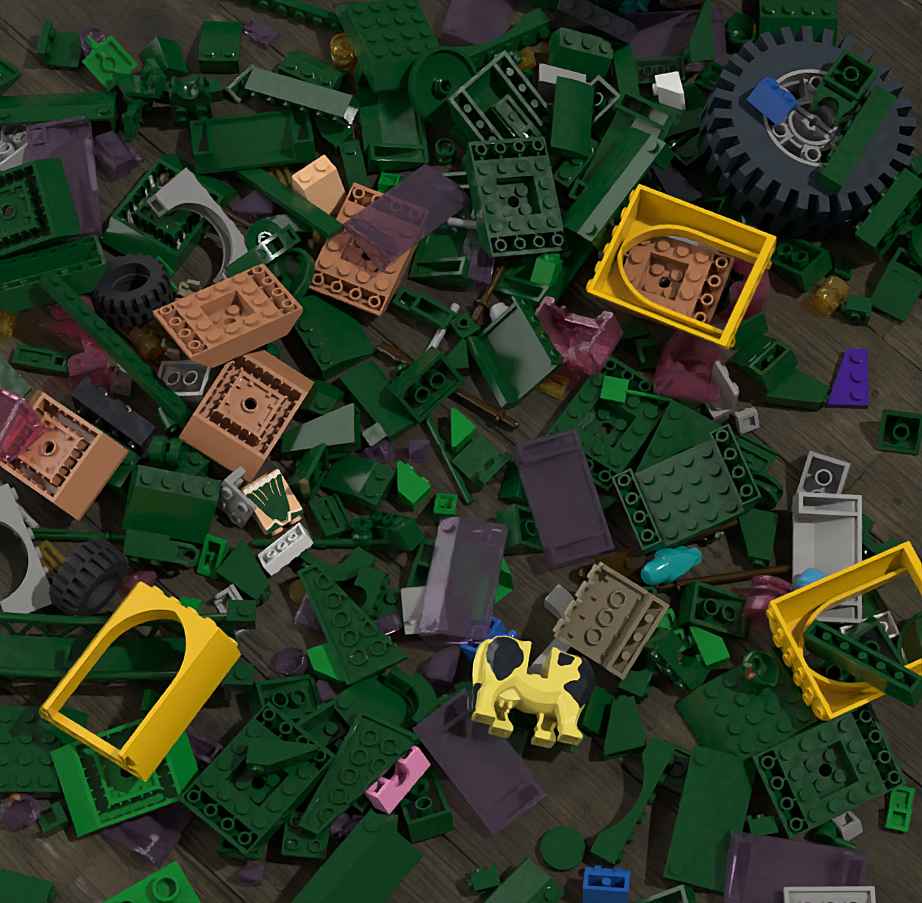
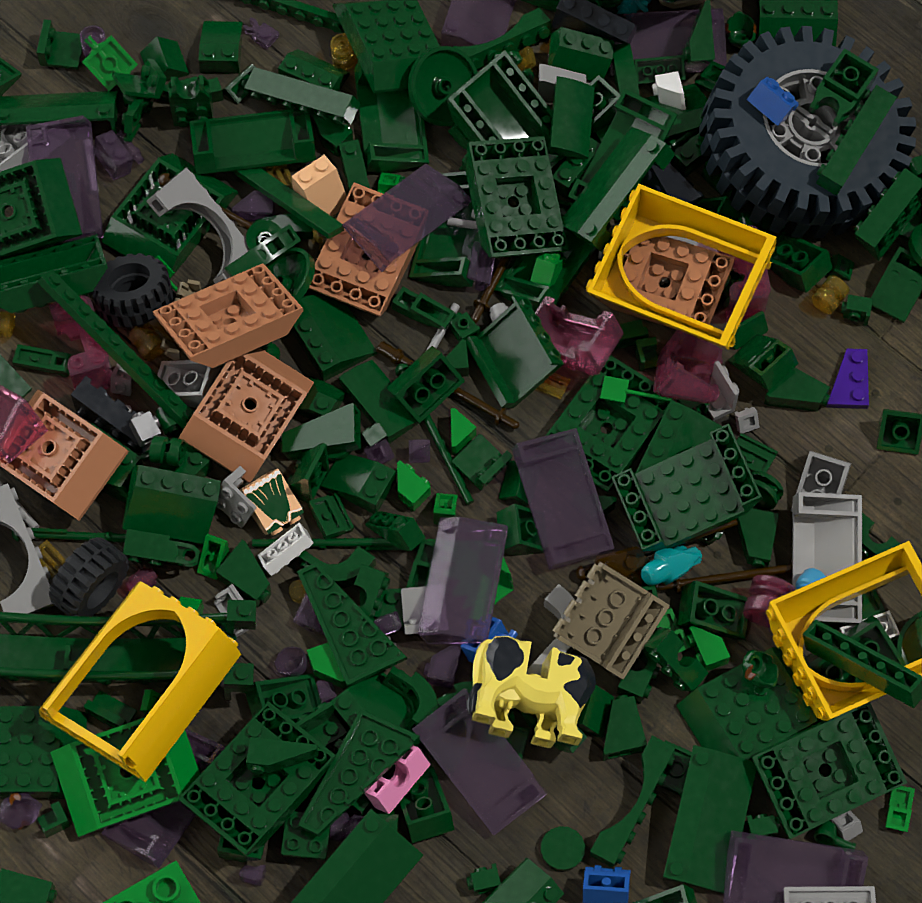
dark green wheel [351,517,373,543] -> none
dark green wheel [435,138,455,166] -> none
dark green plate [491,94,542,138] -> none
none -> dark green panel [84,690,137,728]
none -> flat silver brick [129,411,161,447]

